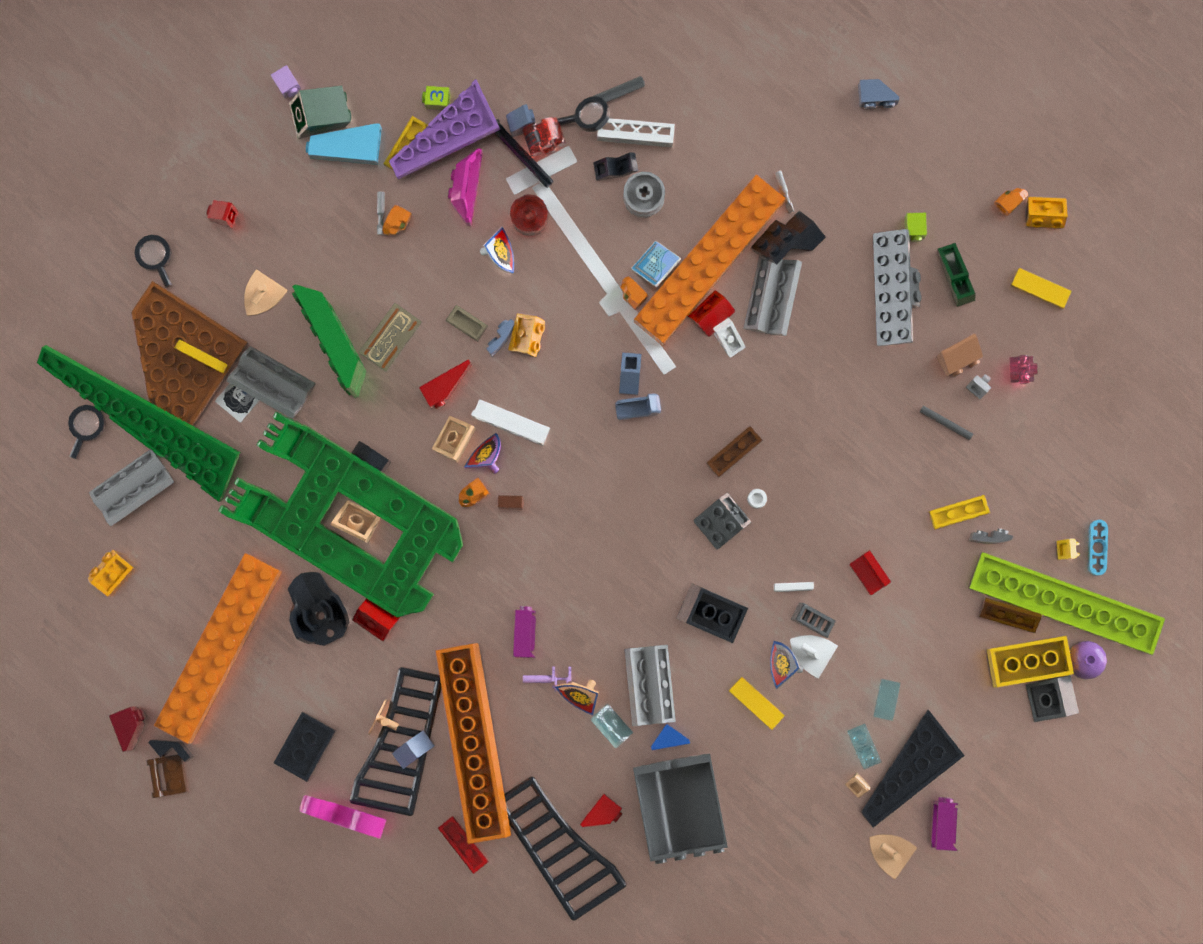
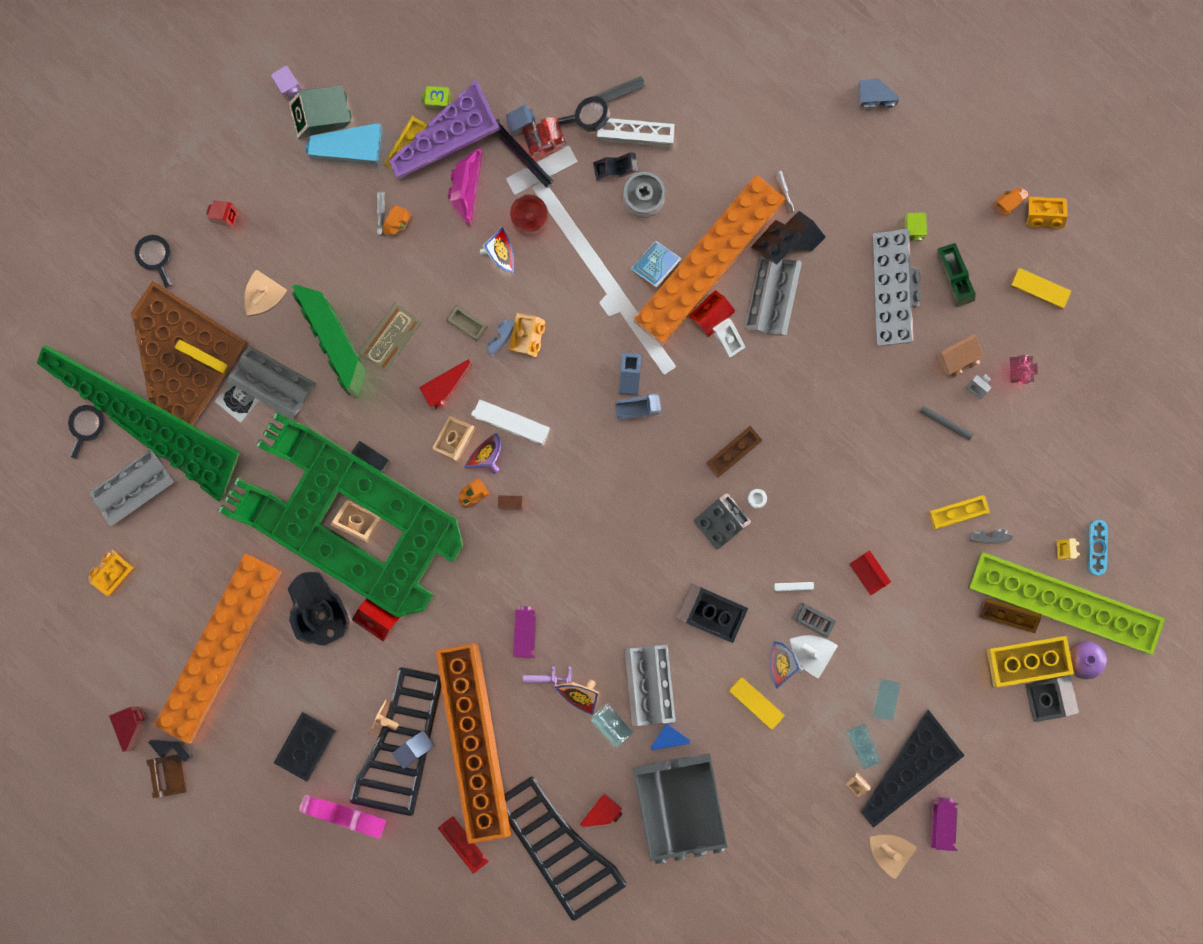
orange rock [620,276,649,310] -> none

